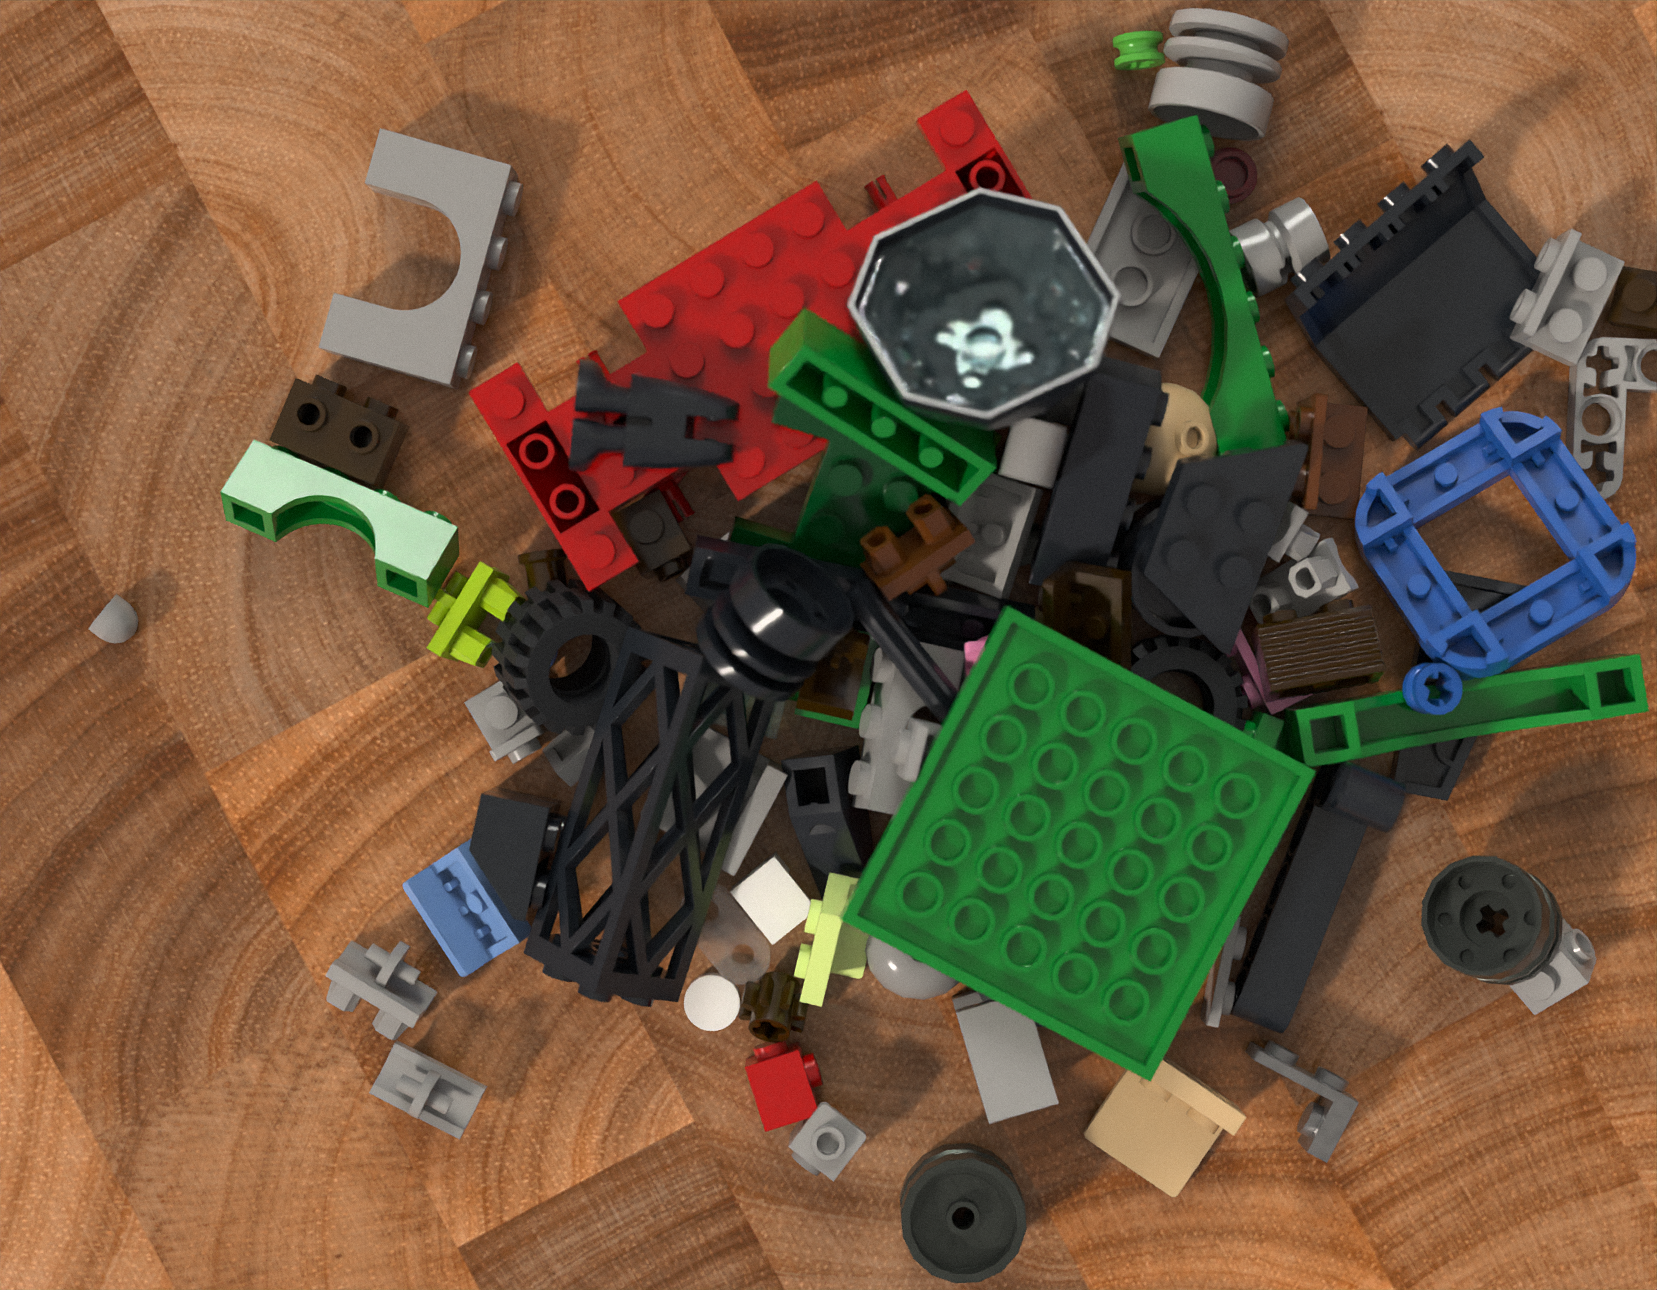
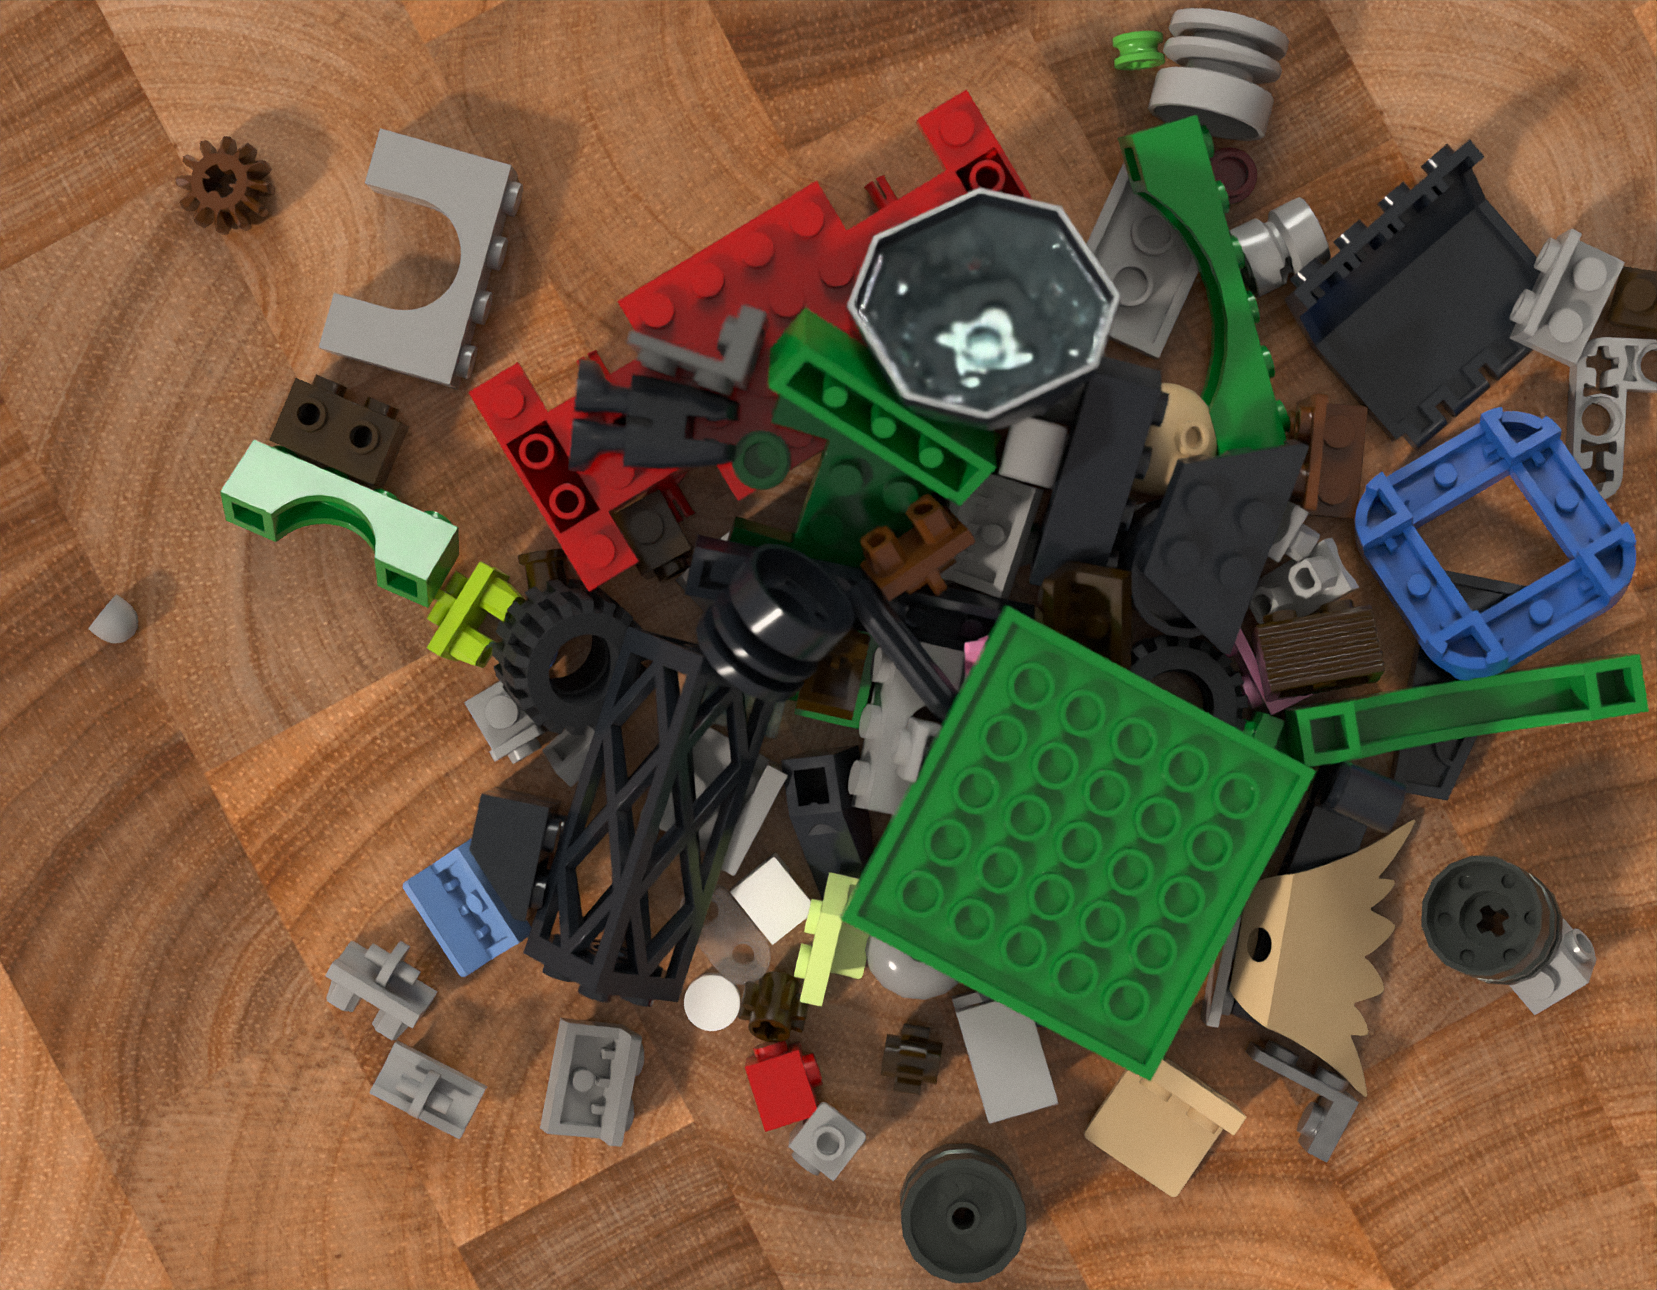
blue bush [1403,663,1463,715] -> none
none -> reddish brown gear [176,136,275,235]
none -> light grey bracket [540,1018,644,1147]
none -> dark grey bracket [627,305,770,396]
none -> dark green tile [732,430,791,490]
none -> dark brown gear [881,1023,943,1096]
none -> tan piece [1230,819,1415,1097]

